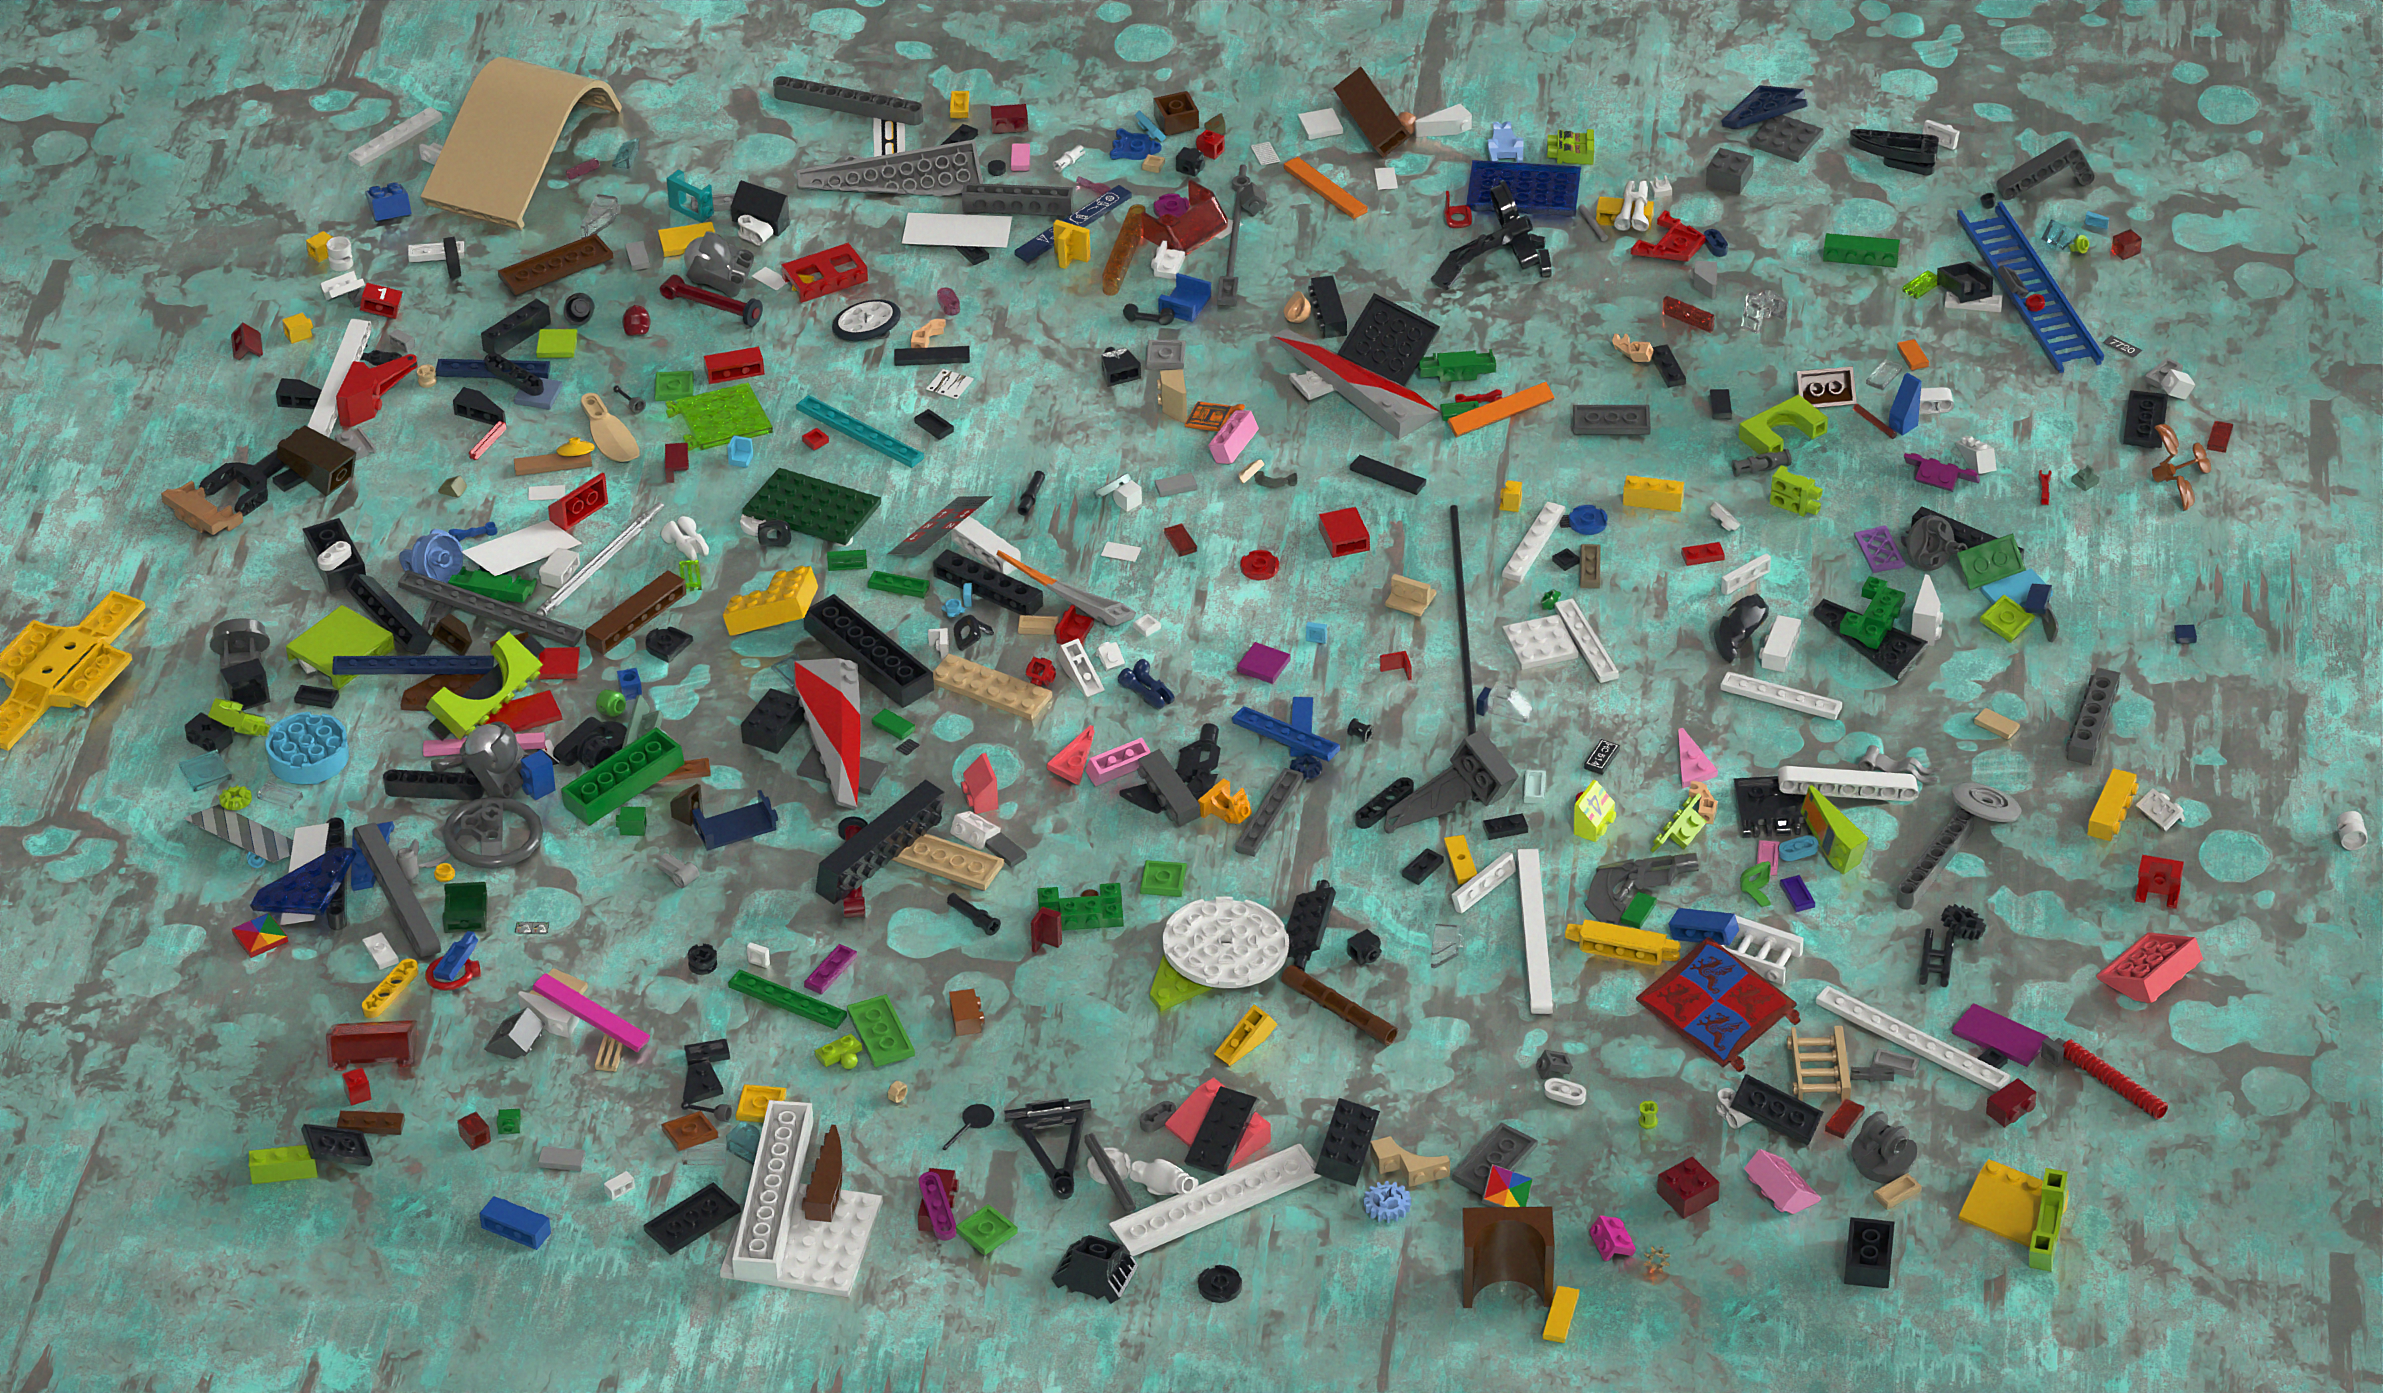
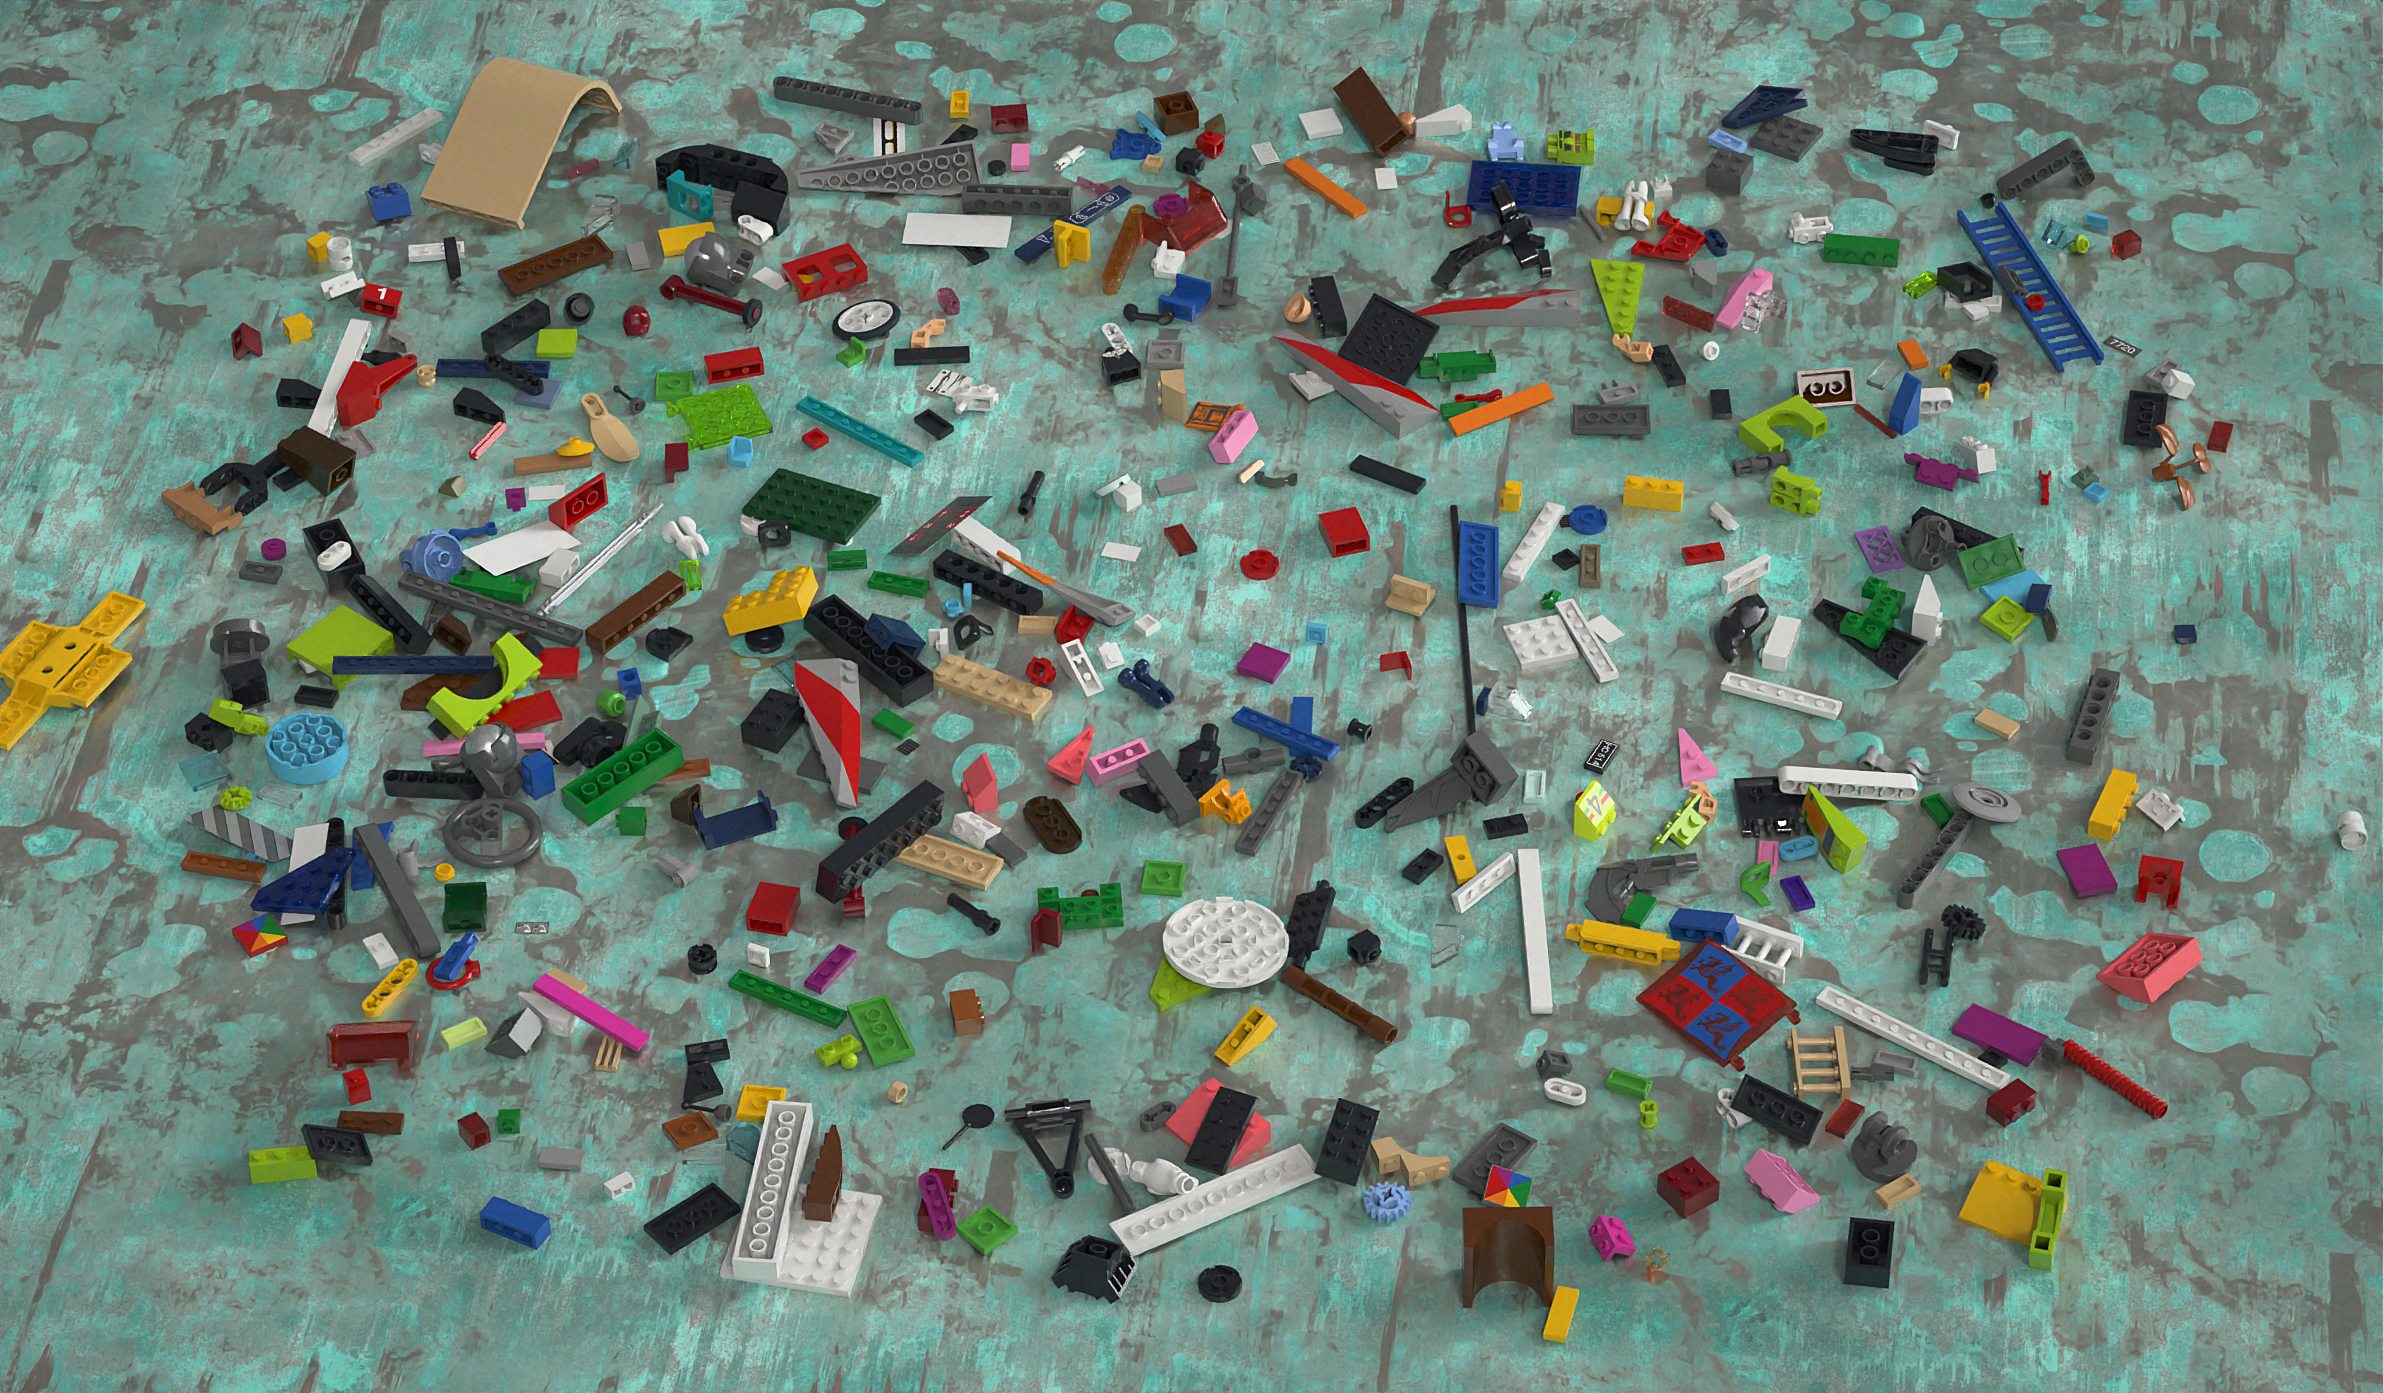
none -> dark orange plate [181,850,267,883]
none -> dark grey plate [239,560,283,584]
none -> magenta wheel [261,538,287,561]
none -> yellowish green tile [439,1016,487,1050]
none -> magenta tile [505,487,527,512]
none -> black slope [655,143,791,218]
none -> black tile [745,625,785,654]
none -> red brick [746,882,801,937]
none -> light grey wing [814,121,854,155]
none -> bright green bracket [836,336,866,369]
none -> dark blue panel [863,613,926,659]
none -> white brick [953,383,999,414]
none -> dark brown tile [1023,796,1082,854]
none -> white beam [1102,323,1133,354]
none -> dark grey piece [1222,747,1285,775]
none -> light grey wedge [1405,289,1581,327]
none -> blue plate [1458,520,1499,609]
none -> white sticker [1588,615,1624,644]
none -> lime wing [1589,259,1645,338]
none -> light grey hinge [1598,378,1640,405]
none -> bright green tile [1604,1068,1653,1100]
none -> white plate [1698,341,1719,360]
none -> light blue plate [1707,129,1747,153]
none -> bright pink wedge [1716,267,1773,329]
none -> white brick [1788,212,1833,244]
none -> green tile [1920,793,1955,830]
none -> black torso [1939,348,1999,399]
none -> white tile [1962,304,1989,321]
none -> magenta tile [2056,843,2118,897]
none -> medium azure tile [2082,481,2110,504]

